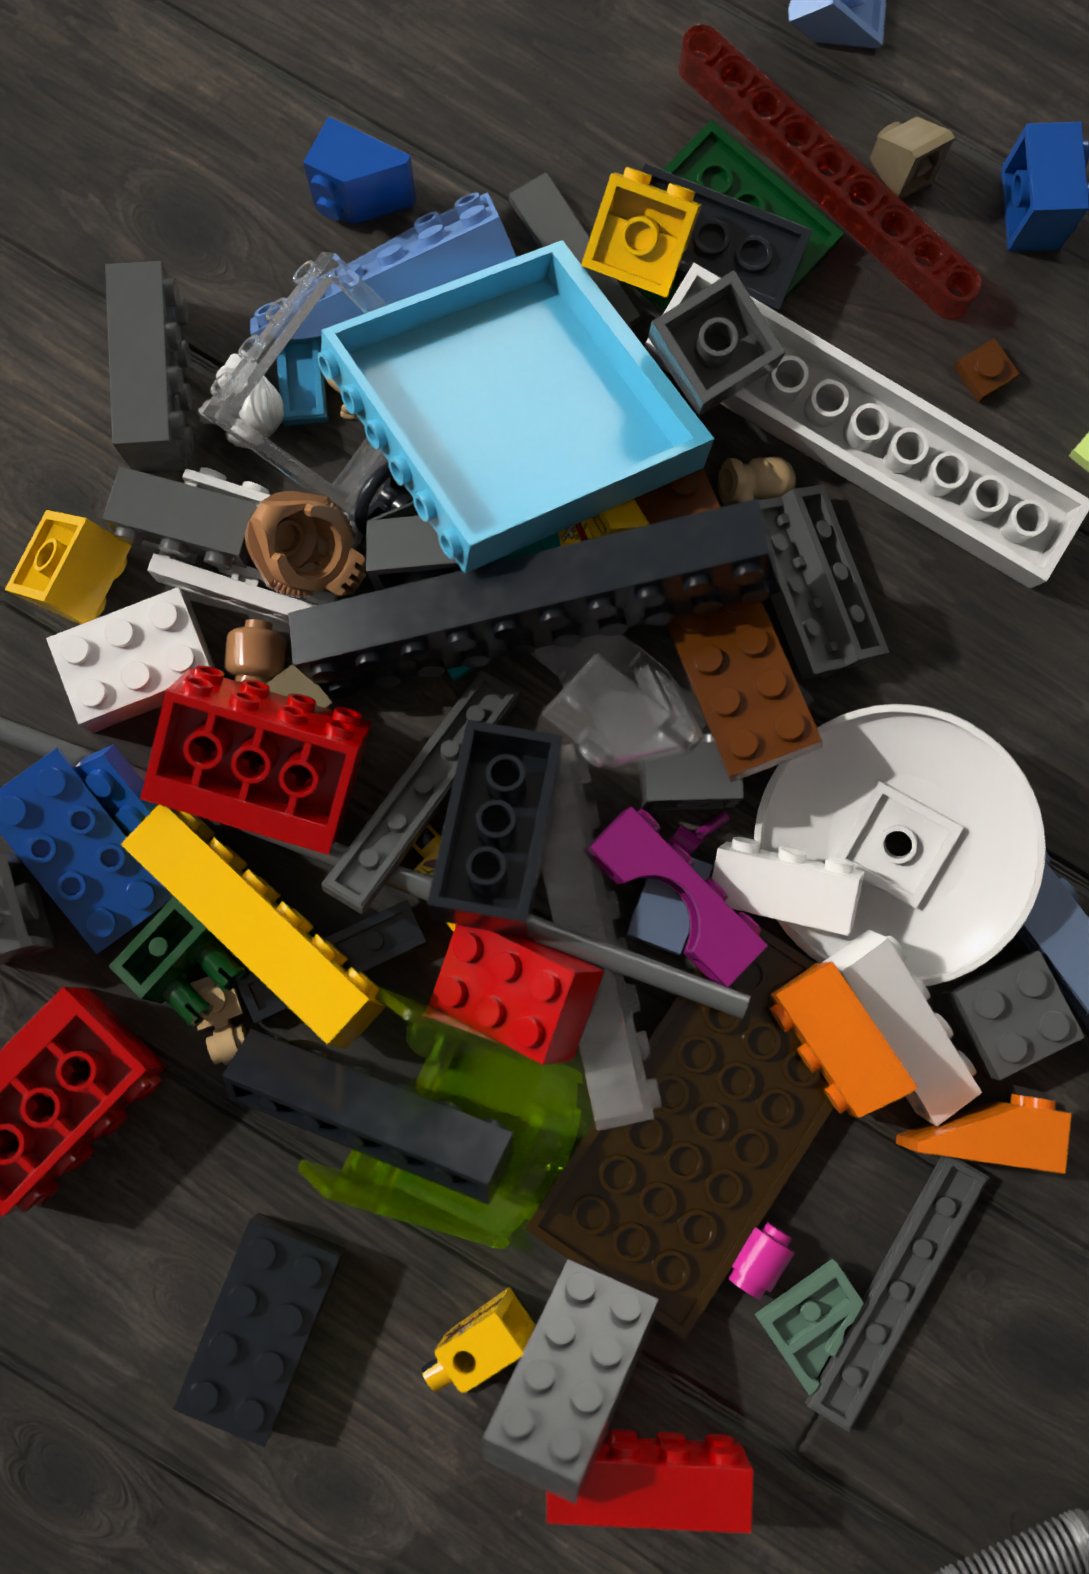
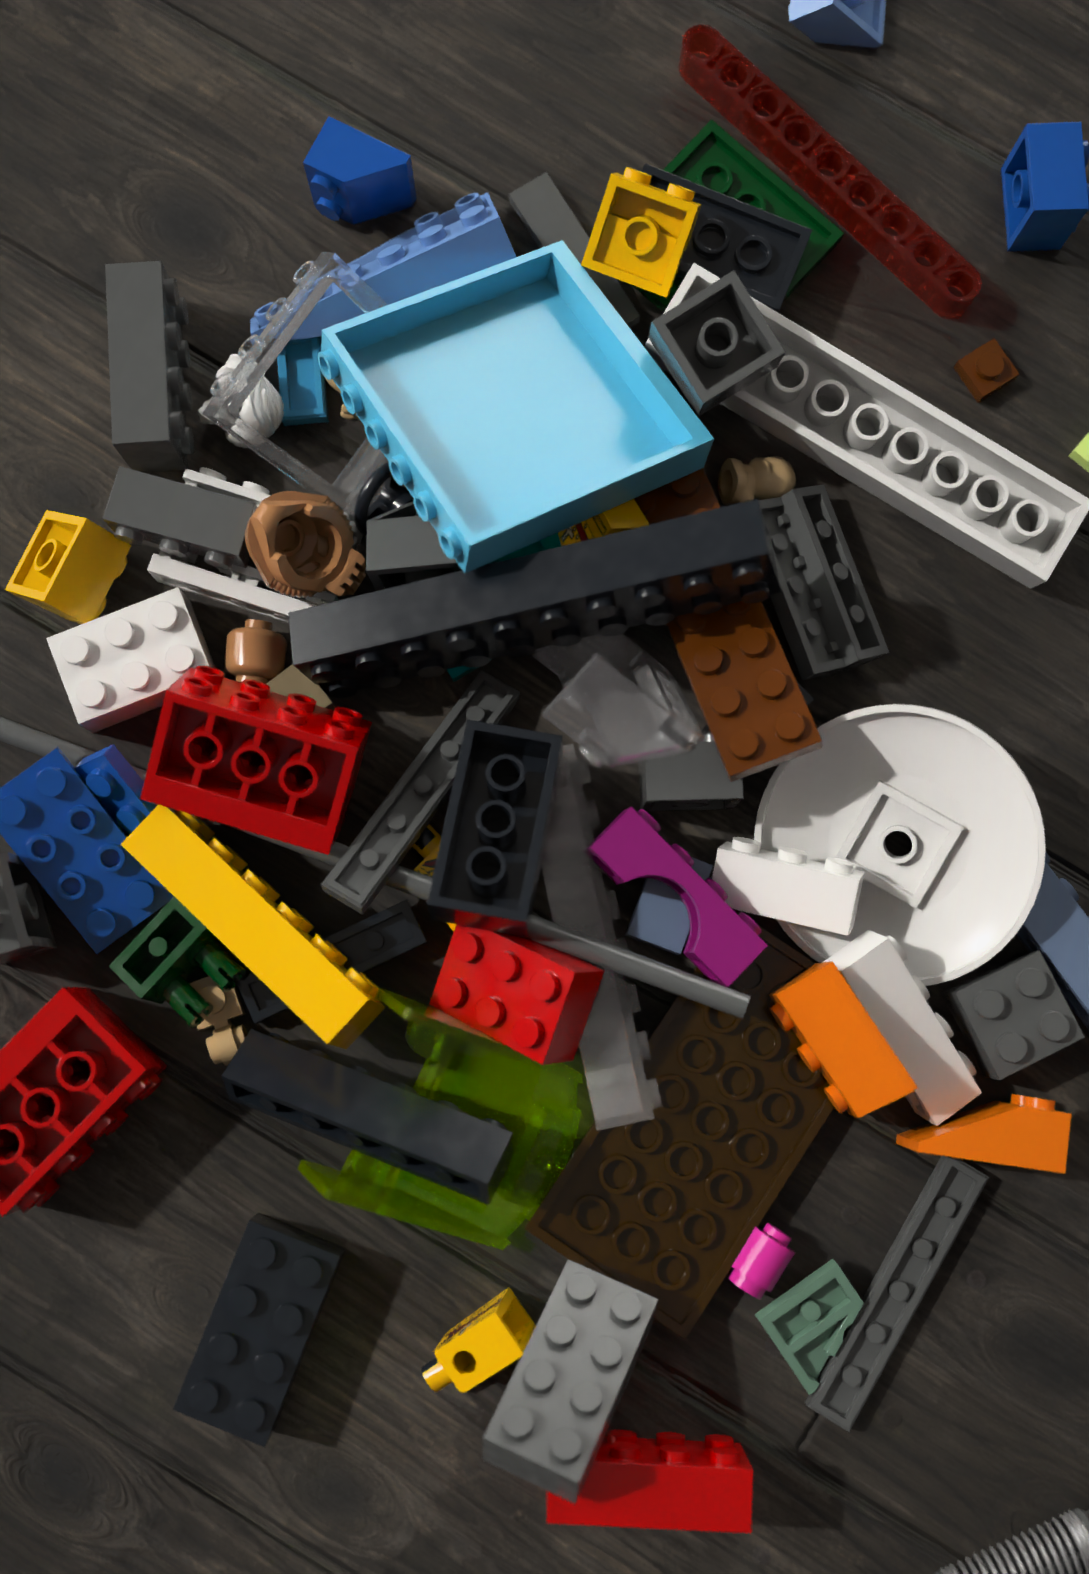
magenta hand [668,811,730,855] -> none
dark tan slope [869,116,955,202] -> none

